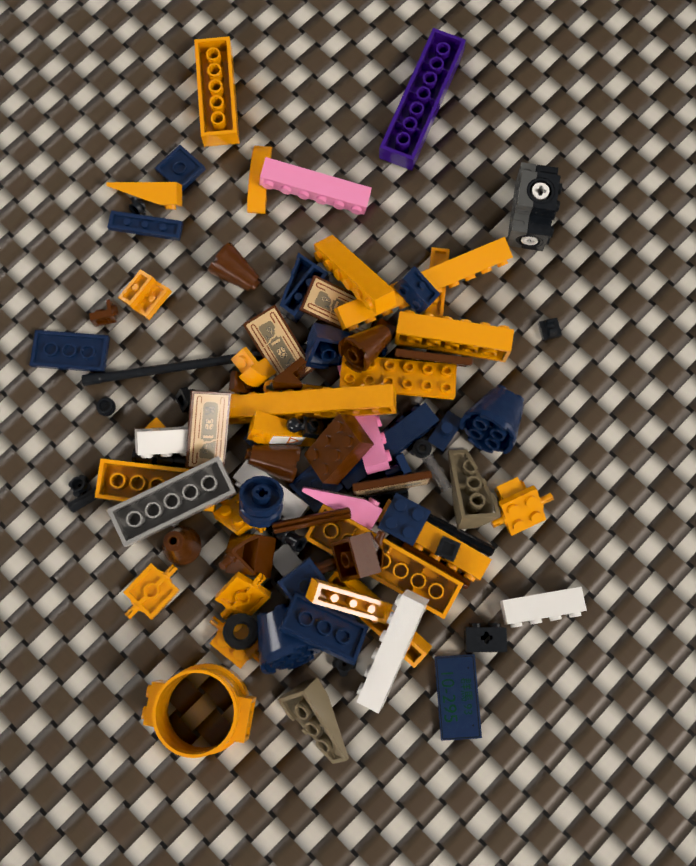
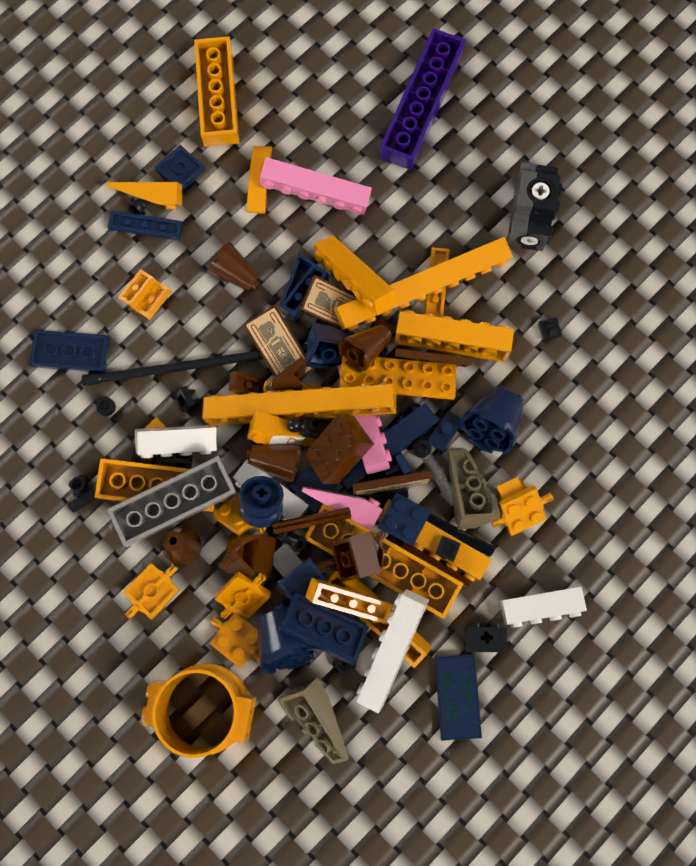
reddish brown bracket [89,299,119,327] -> none
tile [185,390,231,469] -> none
black tyre [223,613,258,650] -> none
light orange brick [231,347,277,387] -> none
dark blue bracket [393,266,440,314] -> none

